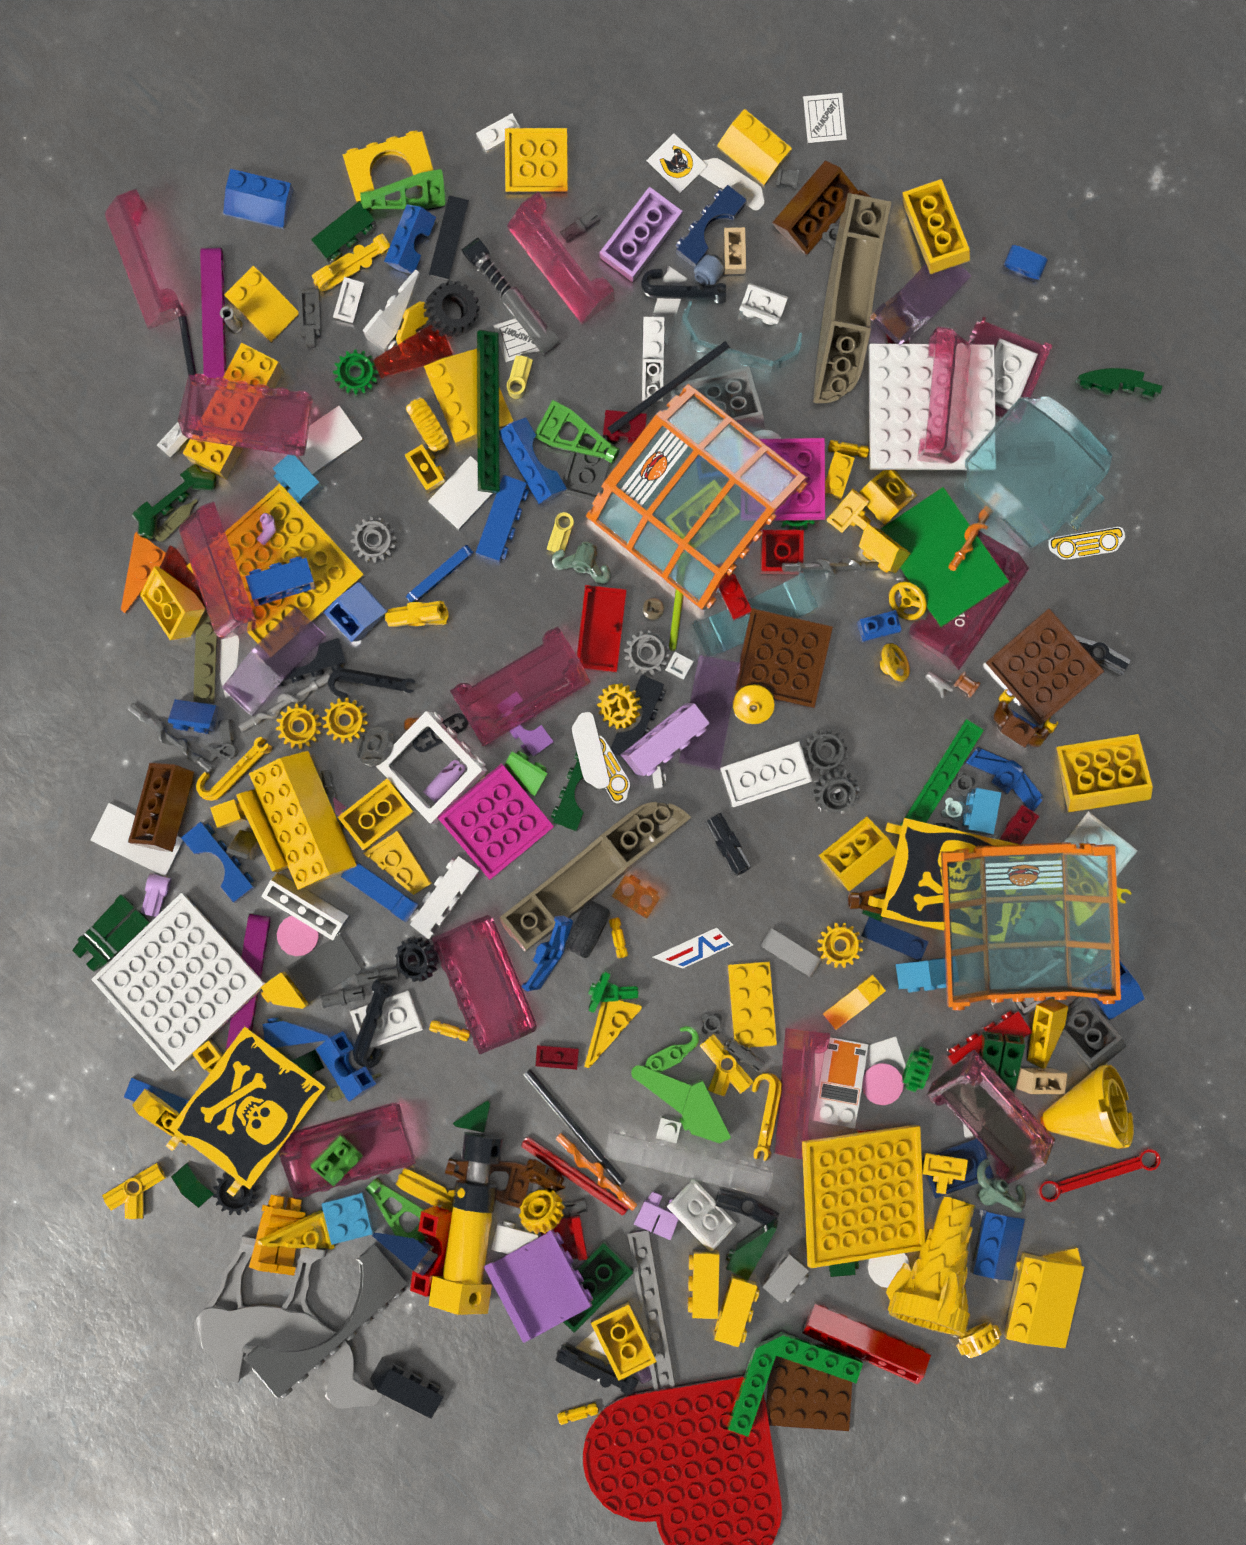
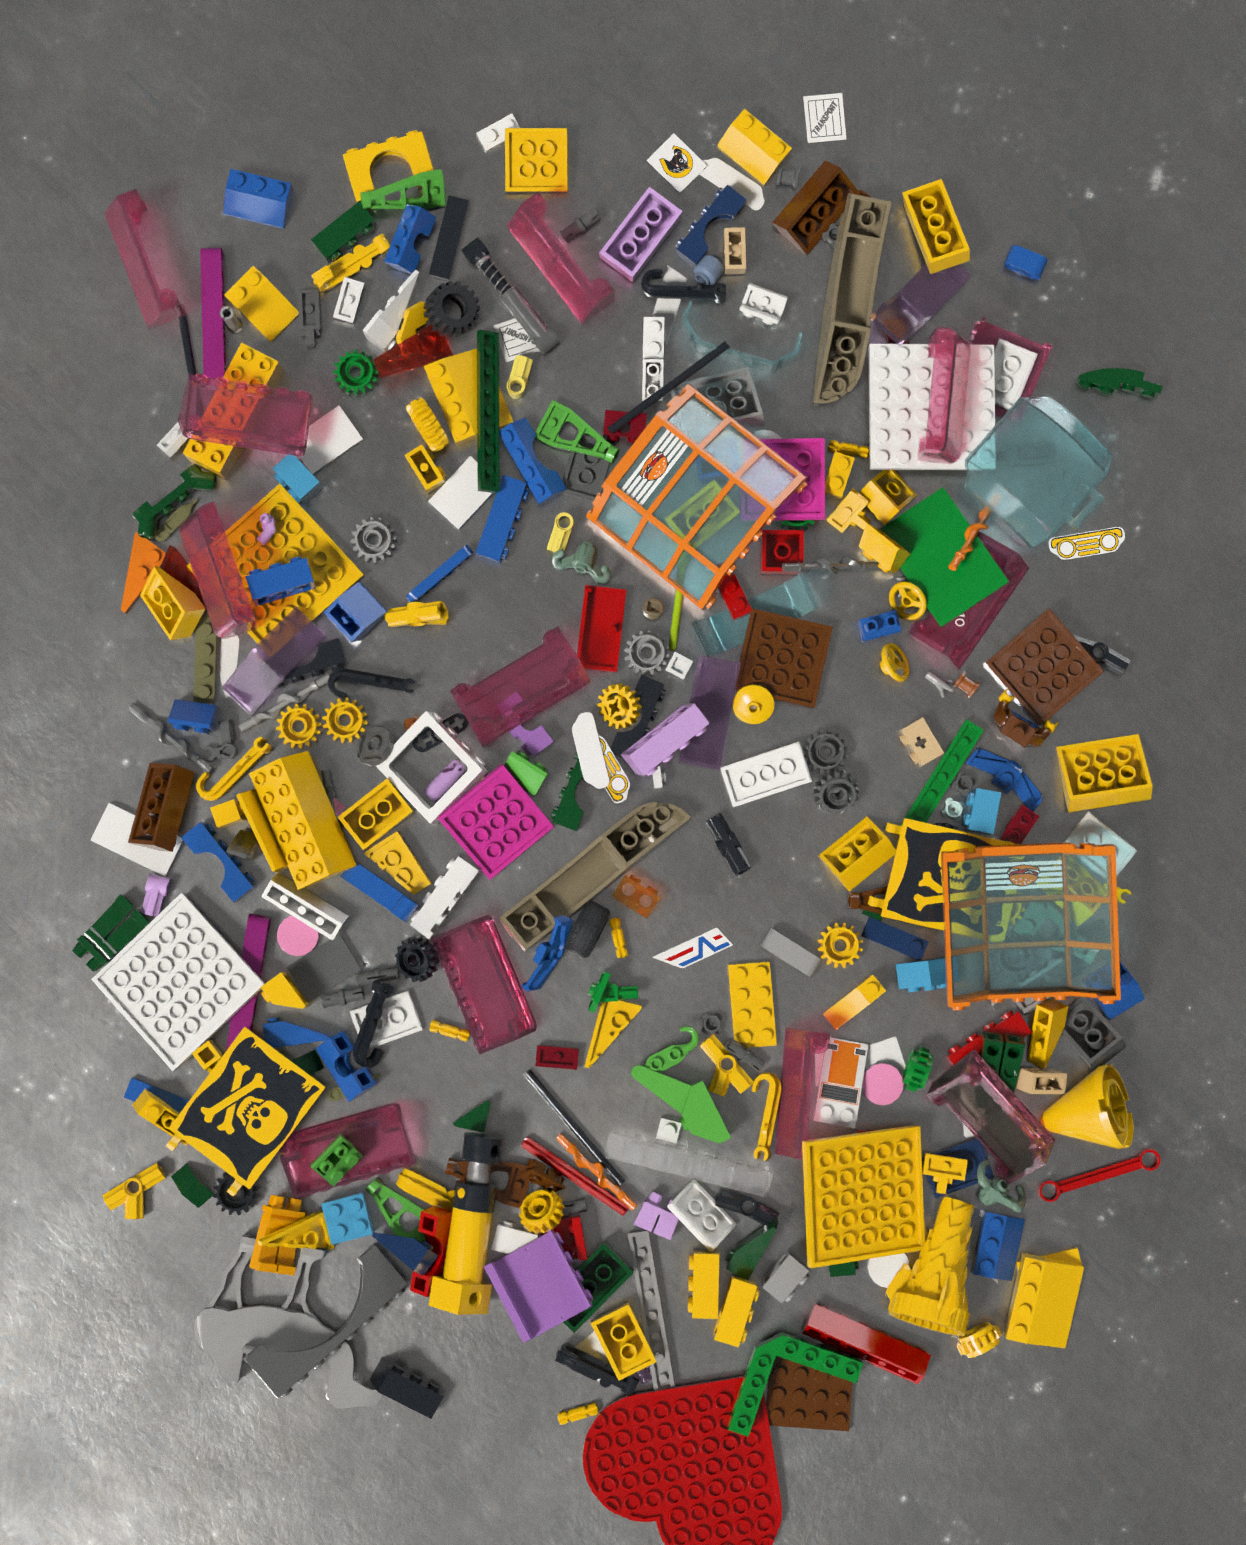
none -> tan brick [899,717,944,767]

